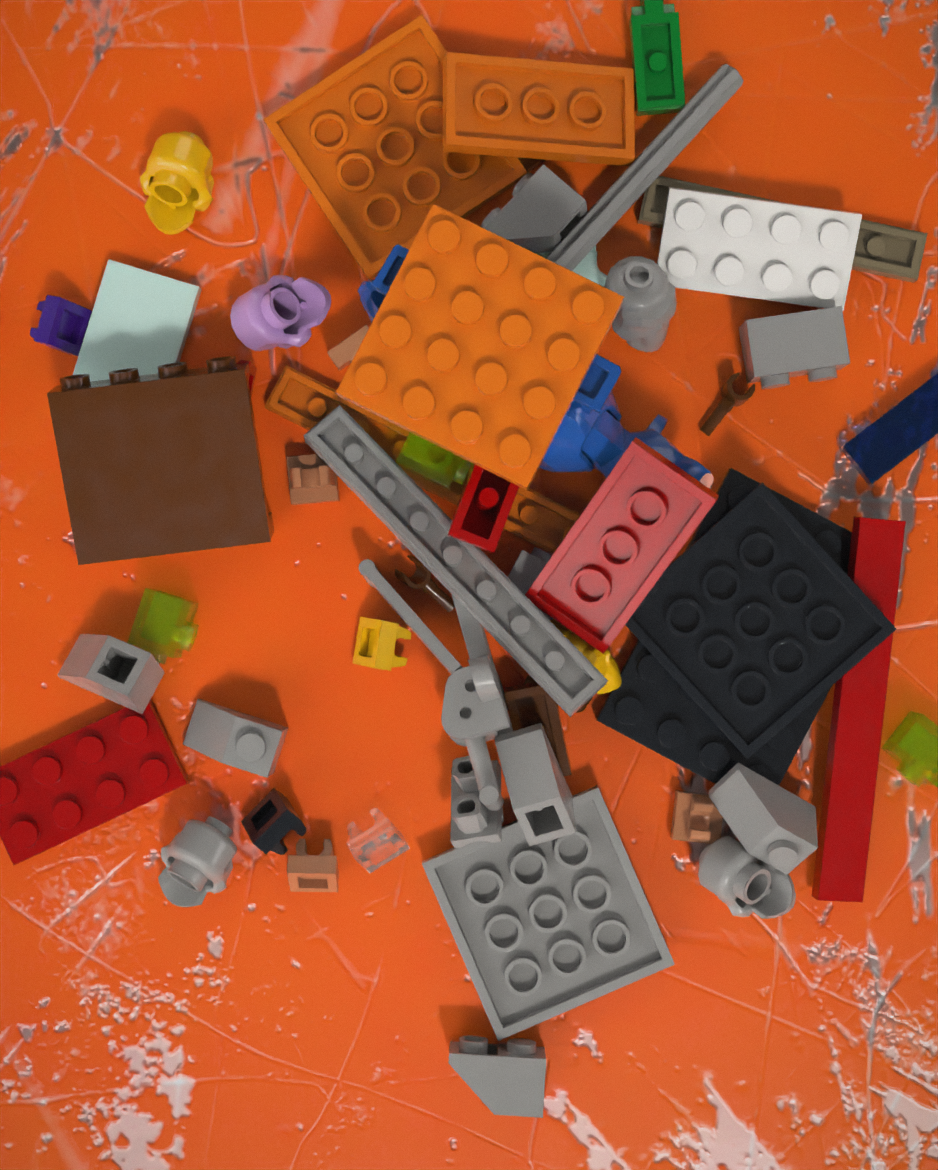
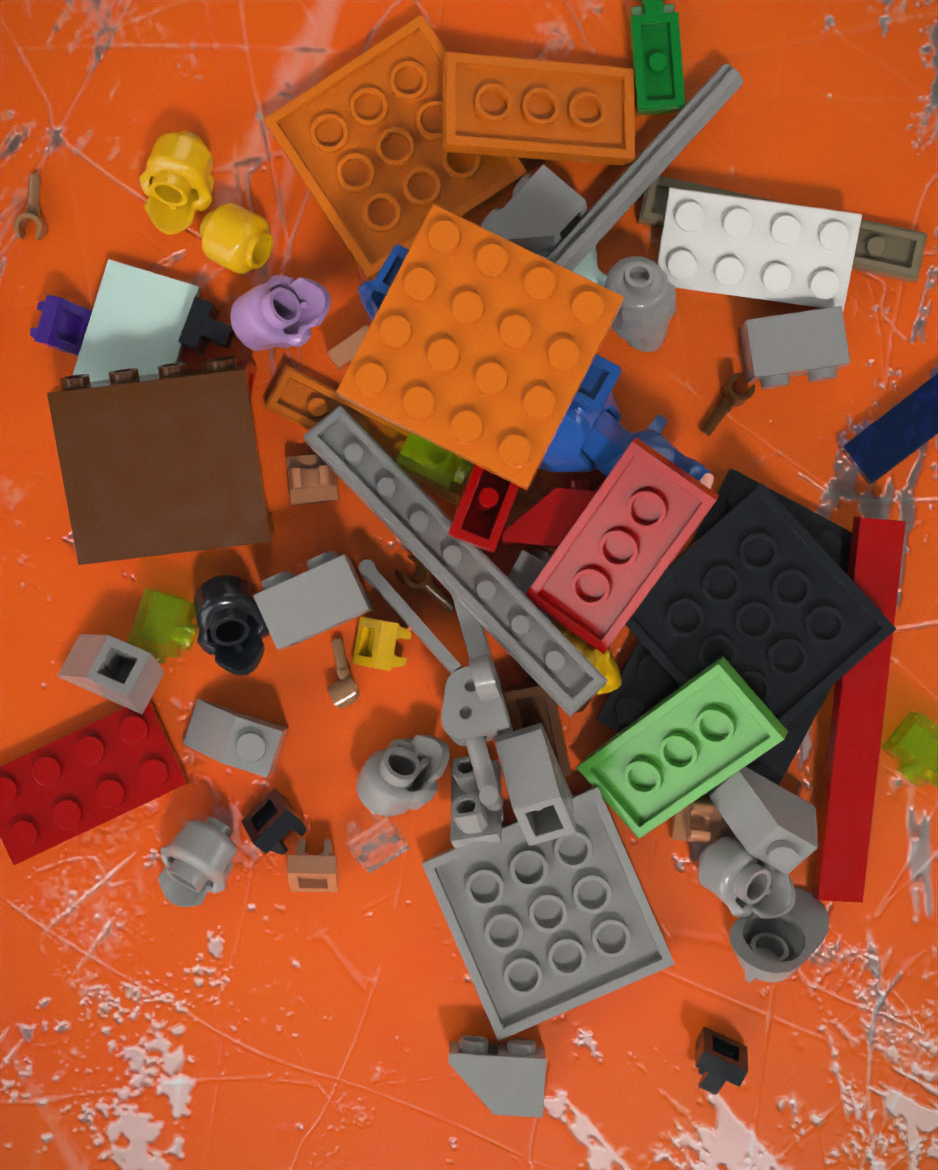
none -> medium nougat hand [13,174,48,240]
none -> black tile [178,297,235,355]
none -> black head [194,574,269,675]
none -> yellow head [200,203,274,274]
none -> light grey brick [253,550,374,650]
none -> medium nougat hand [327,639,359,709]
none -> light grey head [356,734,450,817]
none -> red slope [501,480,597,548]
none -> bright green plate [576,656,788,839]
none -> black tile [695,1027,748,1095]
none -> light grey piece [730,887,829,983]

